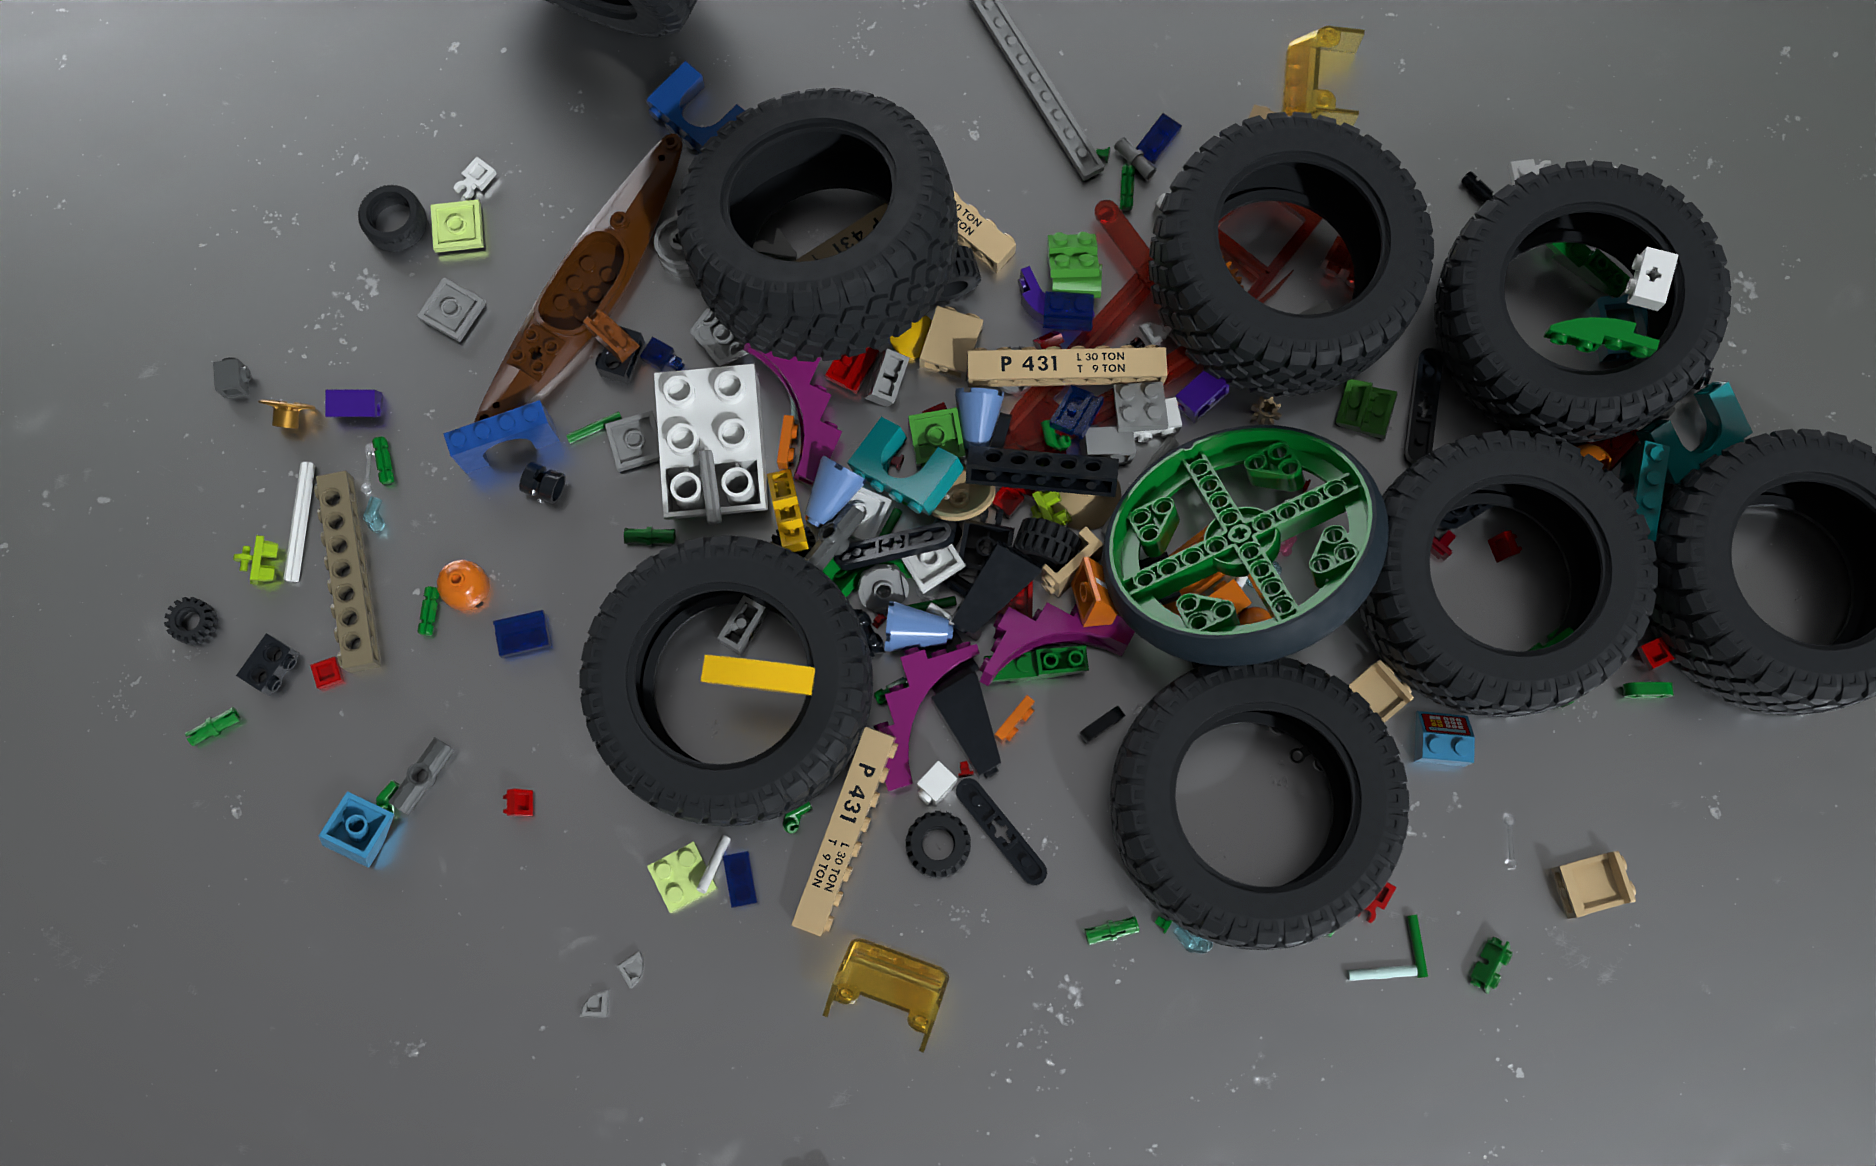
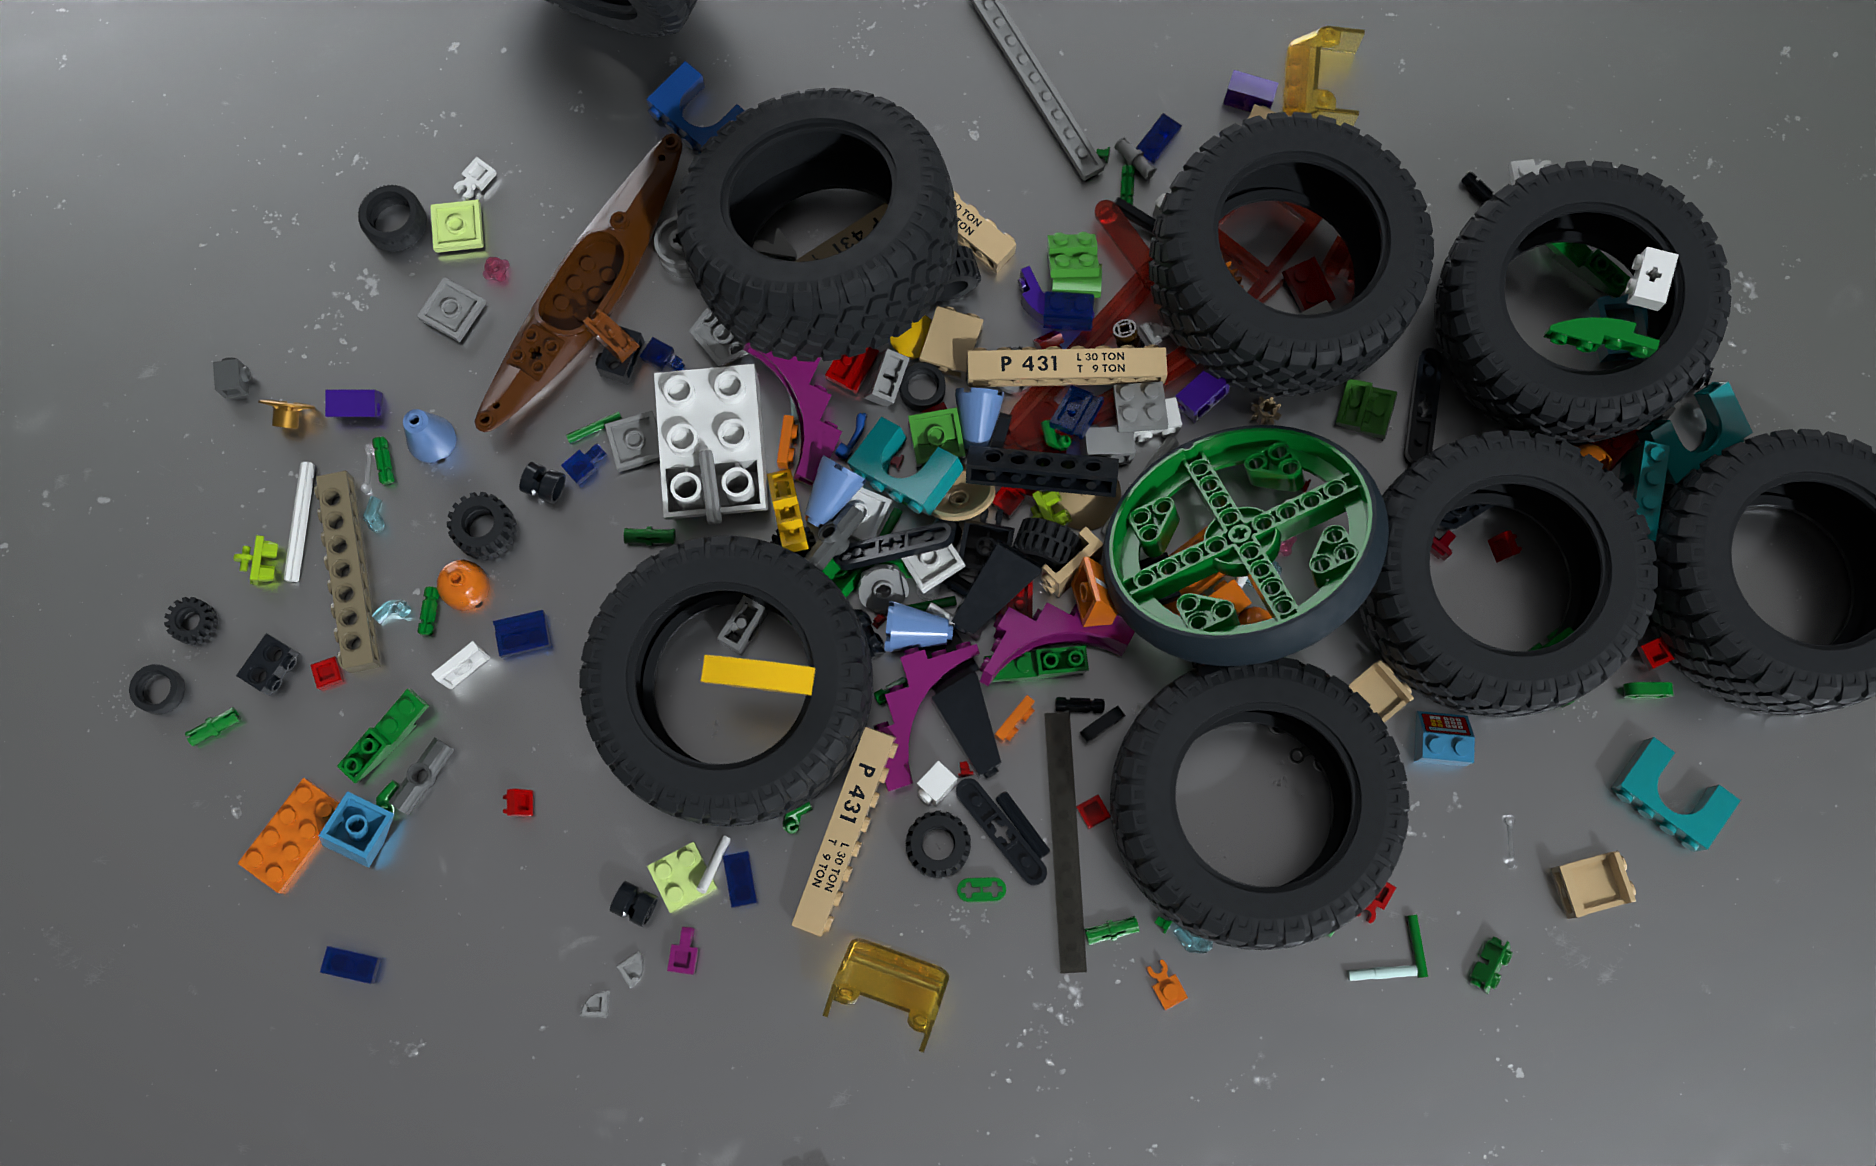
blue arch [443,400,560,474] -> none
none -> black tyre [129,664,185,714]
none -> orange plate [238,778,340,894]
none -> clear blue plate [320,946,381,984]
none -> green slope [337,689,429,783]
none -> clear light blue arm [372,599,411,624]
none -> medium blue cone [403,409,457,463]
none -> white tile [432,641,490,689]
none -> black tyre [447,492,516,560]
none -> clear pink plate [483,257,510,282]
none -> clear blue plate [561,443,607,485]
none -> black wheel [610,881,659,927]
none -> magenta plate [667,926,699,975]
none -> blue piece [835,413,867,459]
none -> black tyre [899,362,946,412]
none -> green beam [957,877,1006,902]
none -> black axle [996,791,1050,859]
none -> clear smoke plate [1044,712,1087,974]
none -> black axle [1055,697,1105,713]
none -> red tile [1076,794,1111,830]
none -> black axle [1111,197,1156,236]
none -> dark brown wheel [1113,319,1141,348]
none -> orange plate [1146,960,1188,1010]
none -> hinge [1223,70,1279,112]
none -> red plate [1282,256,1336,312]
none -> teal arch [1611,737,1741,852]

